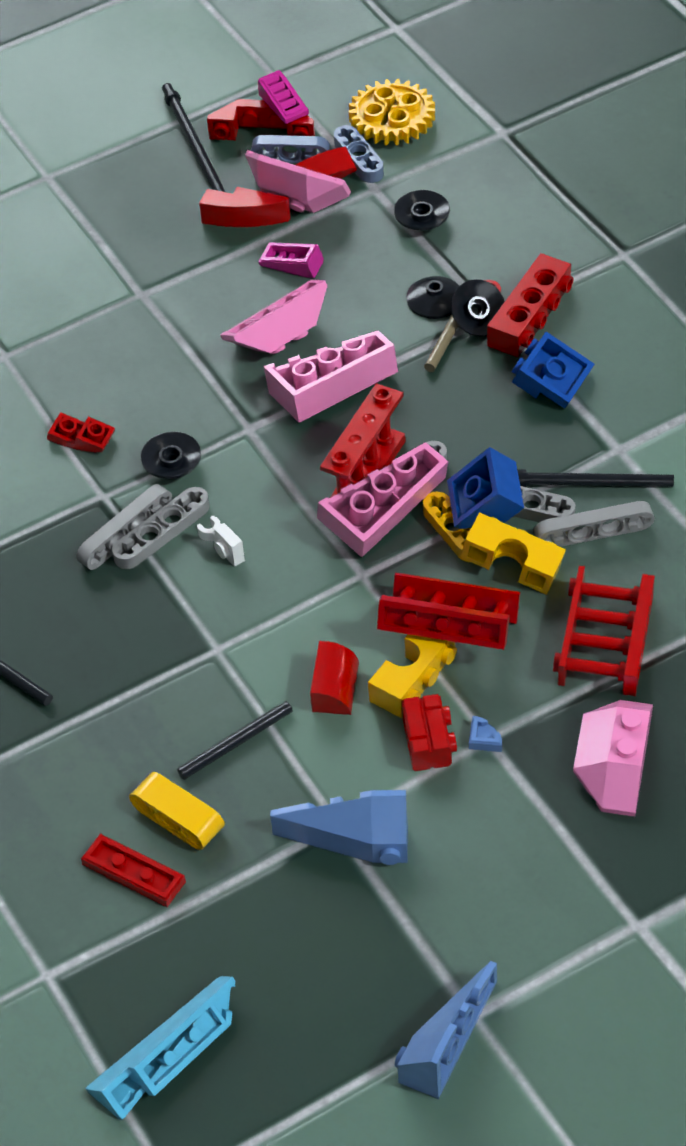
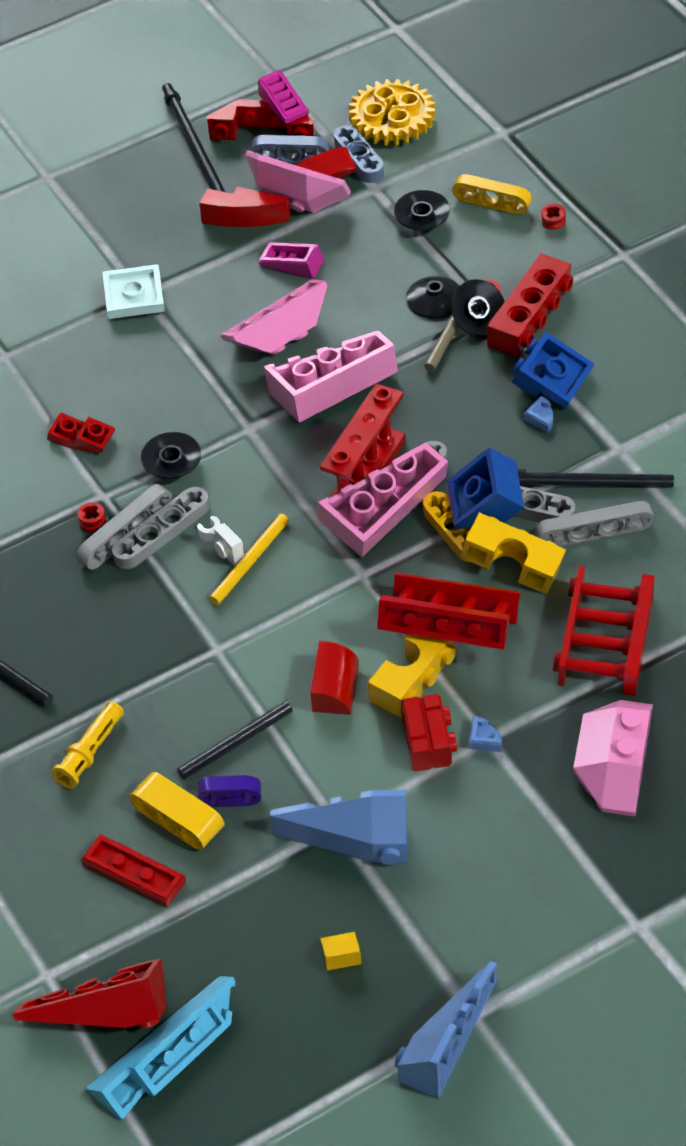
none -> red wedge [13,958,167,1029]
none -> yellow pin [51,701,124,789]
none -> red bush [77,502,106,533]
none -> light aqua plate [103,264,165,319]
none -> dark purple beam [197,775,261,807]
none -> yellow bar [209,514,289,606]
none -> yellow slope [320,932,362,971]
none -> yellow beam [452,174,532,215]
none -> medium blue tile [524,396,554,433]
none -> red bush [541,204,566,230]

